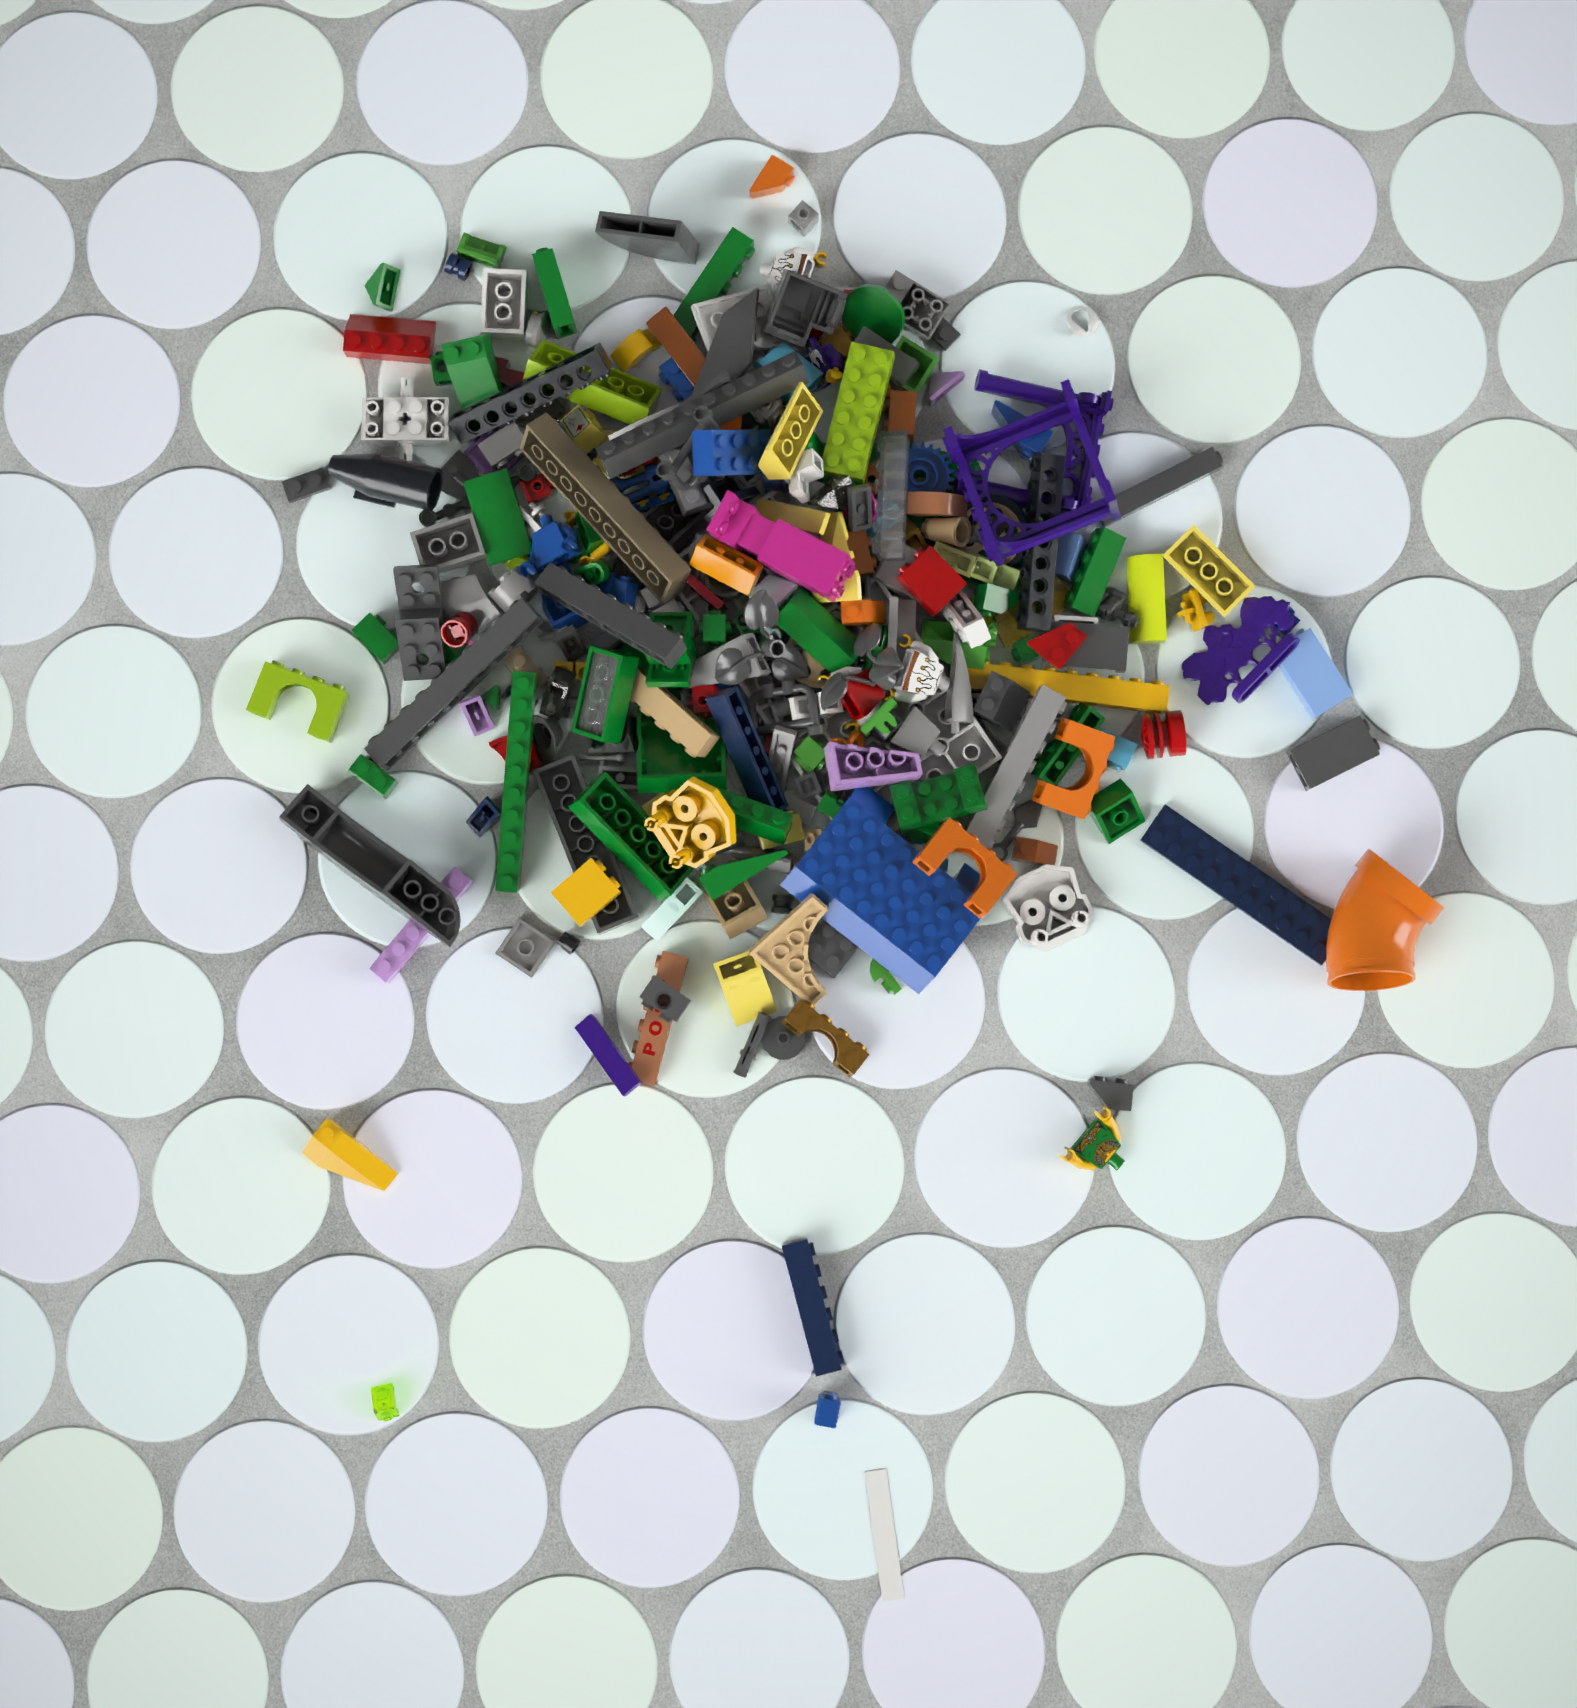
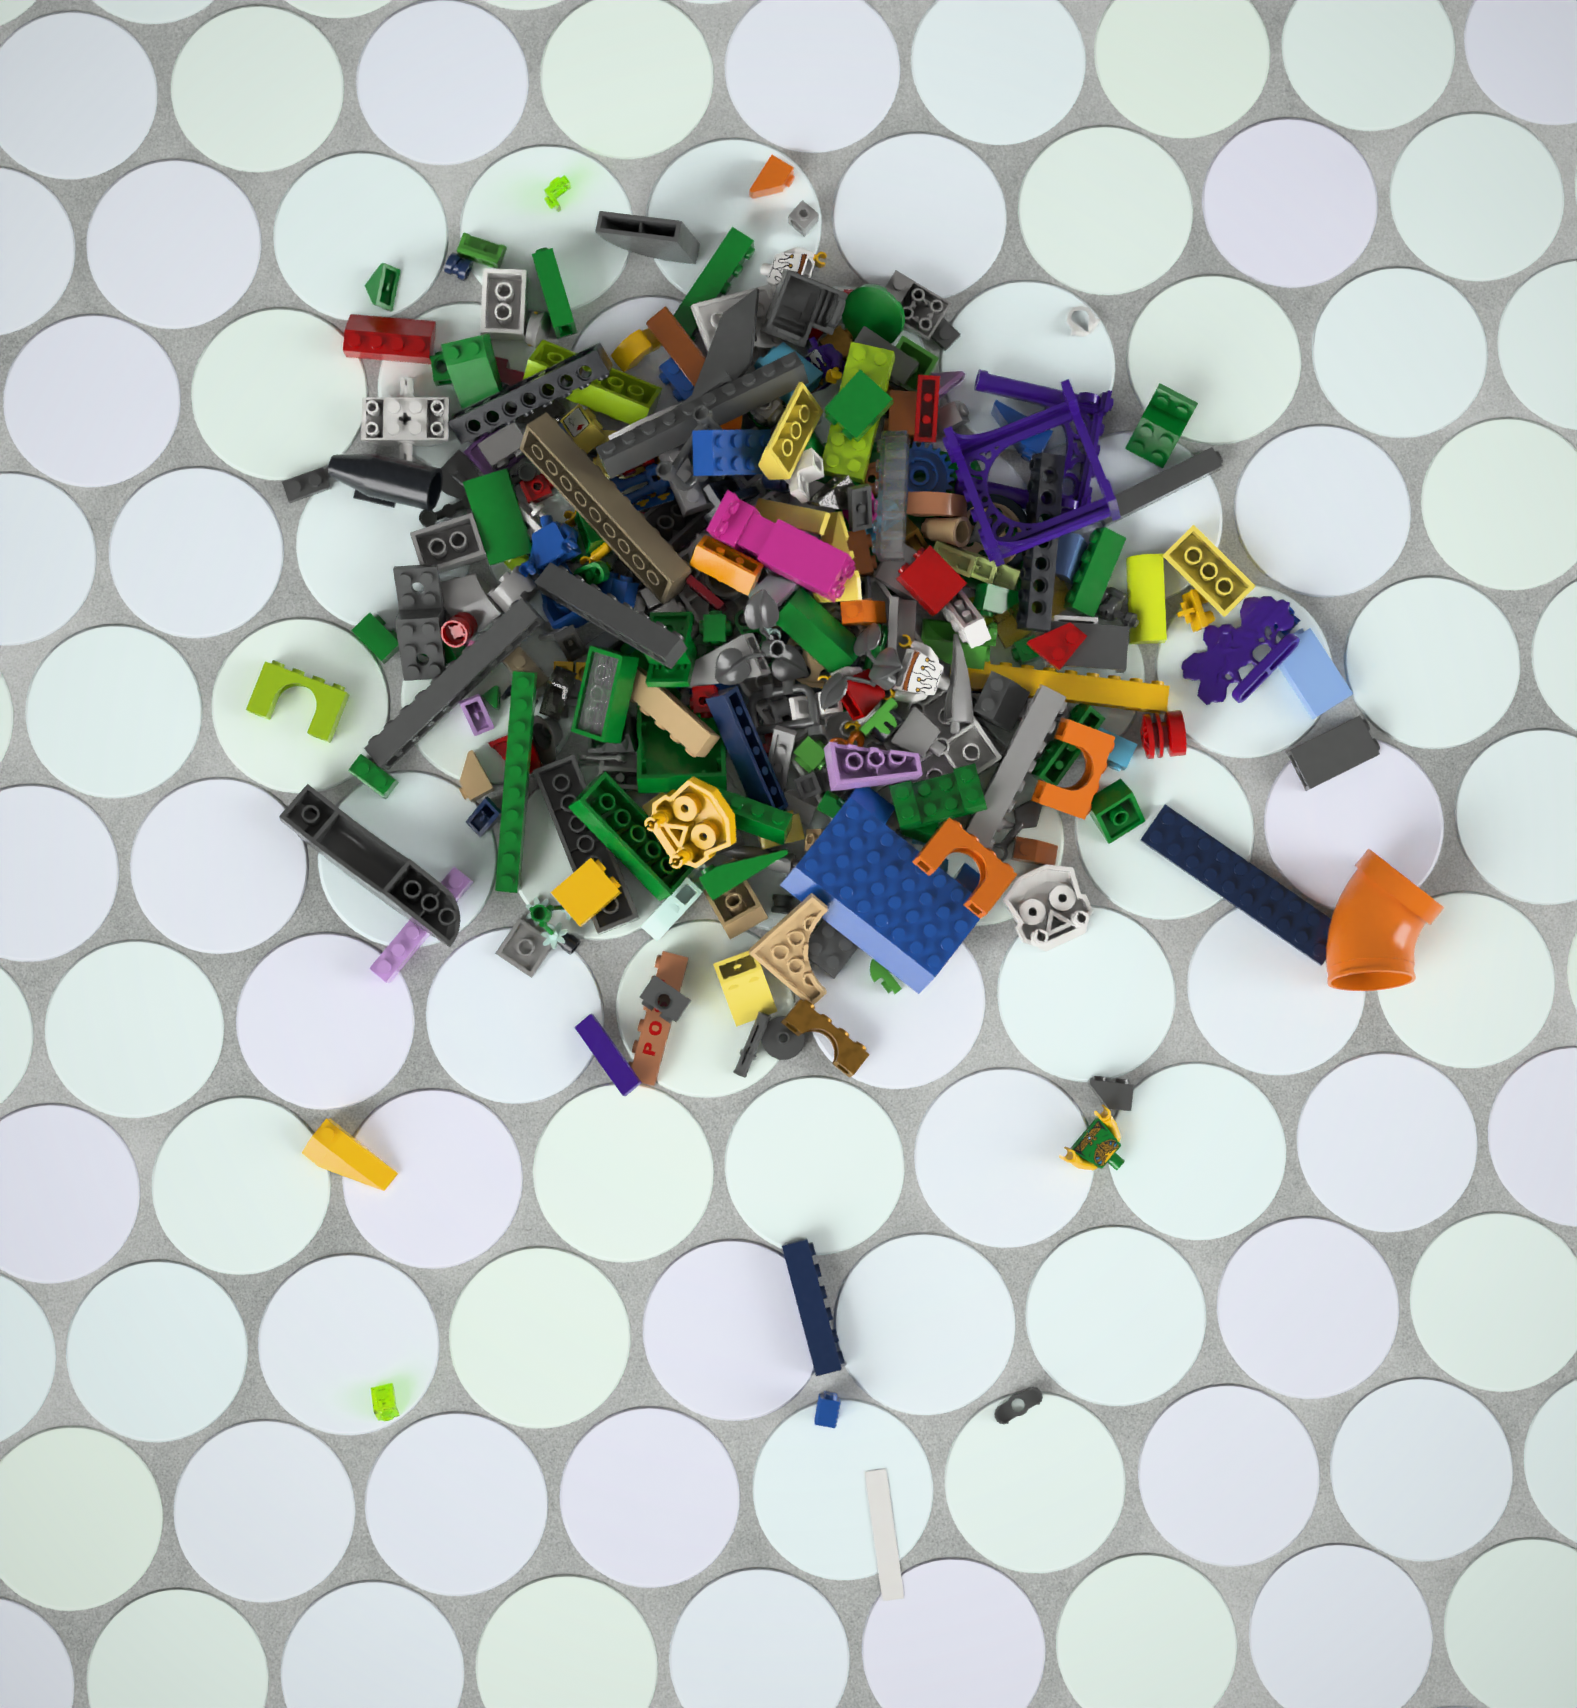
none -> tan slope [459,750,495,803]
none -> plant [526,897,572,949]
none -> clear neon green bracket [544,175,571,212]
none -> green brick [824,369,894,442]
none -> red brick [913,375,940,442]
none -> light grey brick [937,401,970,433]
none -> dark grey piece [994,1387,1043,1425]
none -> green bracket [1125,383,1198,469]

